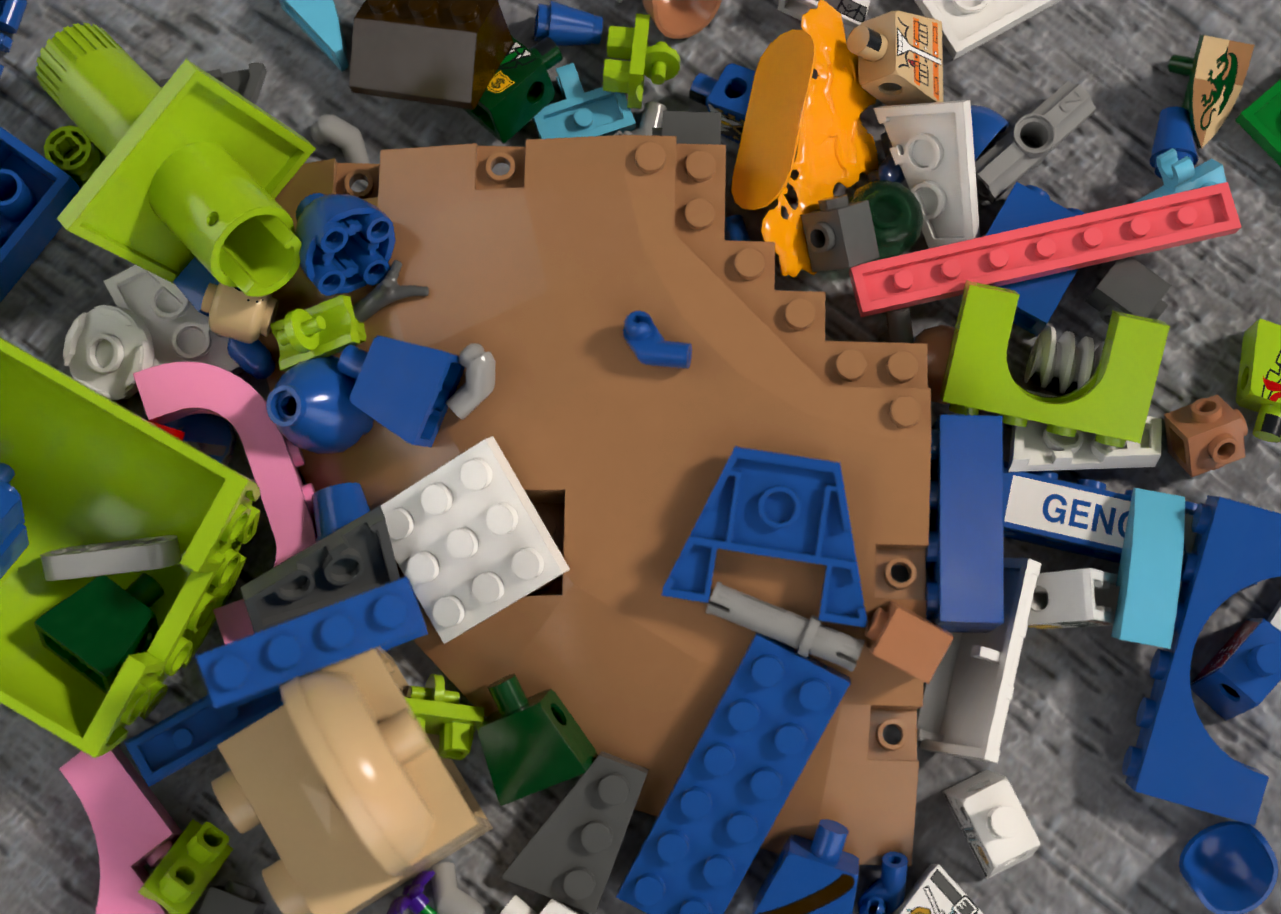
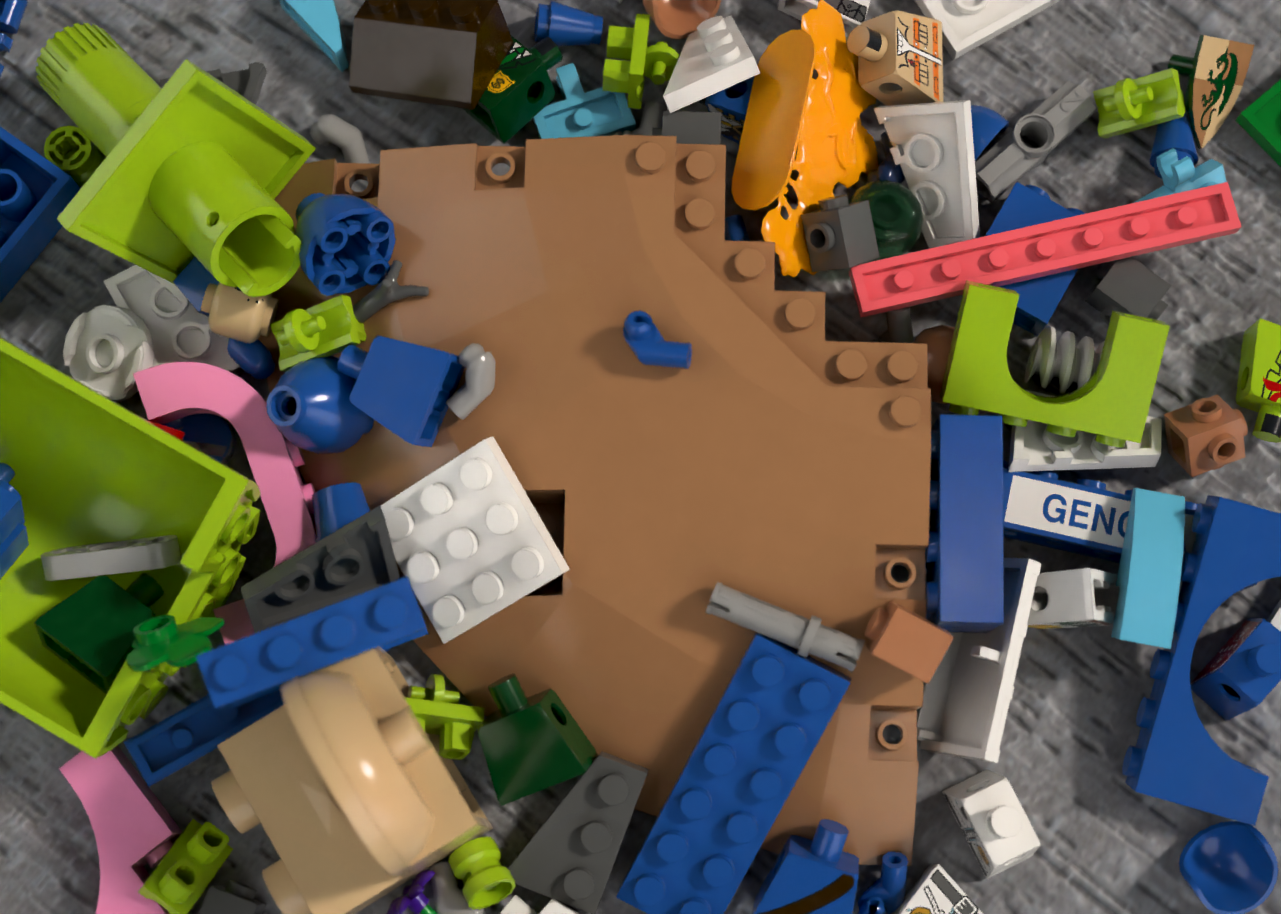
blue wing [662,446,867,628] -> none
none -> green plate [126,615,225,672]
none -> lime wheel [448,837,515,909]
none -> white wing [663,16,760,113]
none -> lime hips [1093,68,1186,139]

